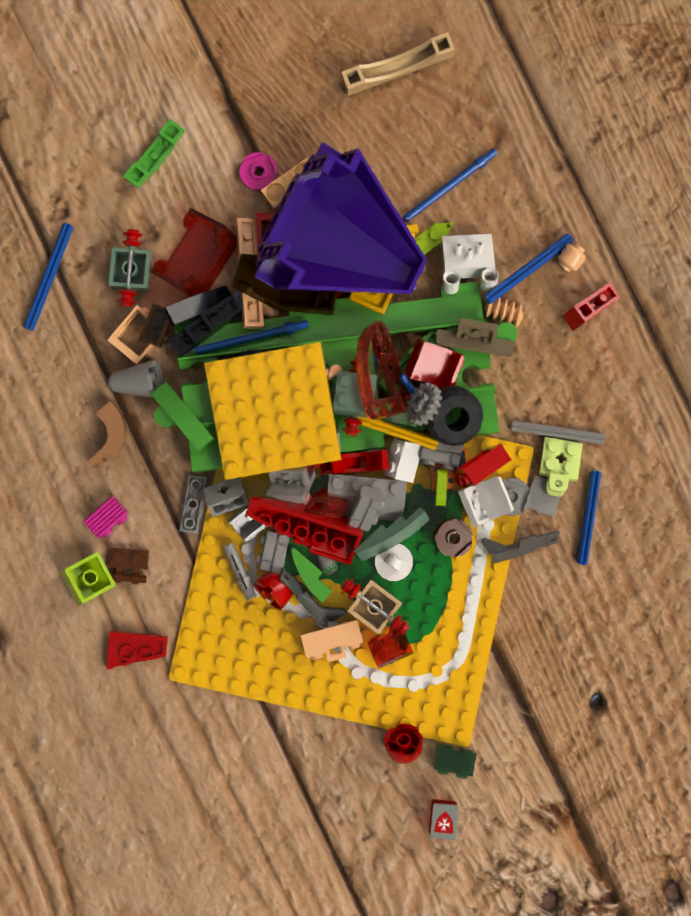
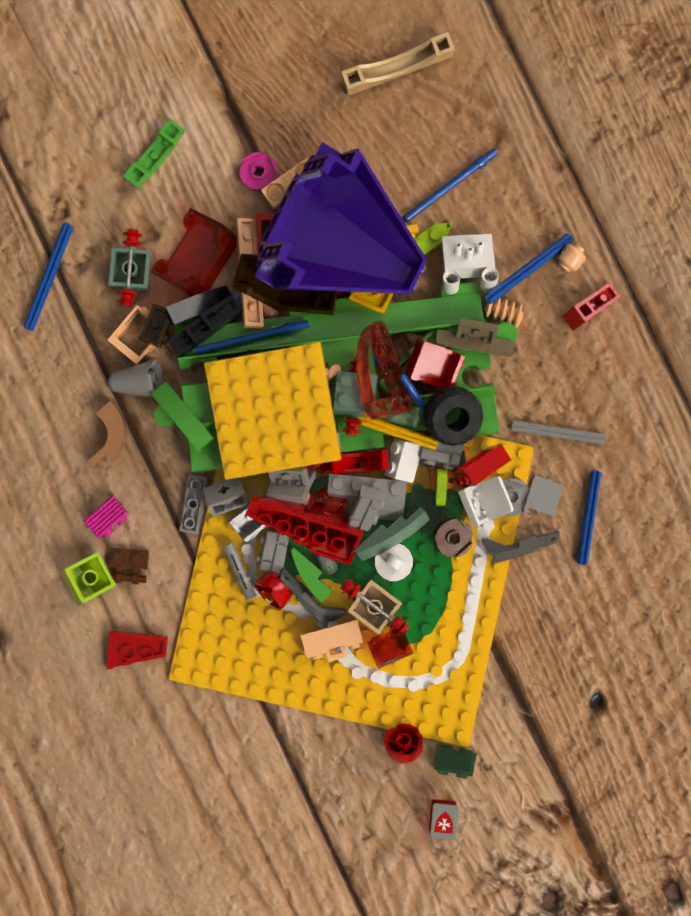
light grey gear [405,382,442,426] -> none
yellowish green plate [539,437,583,497] -> none

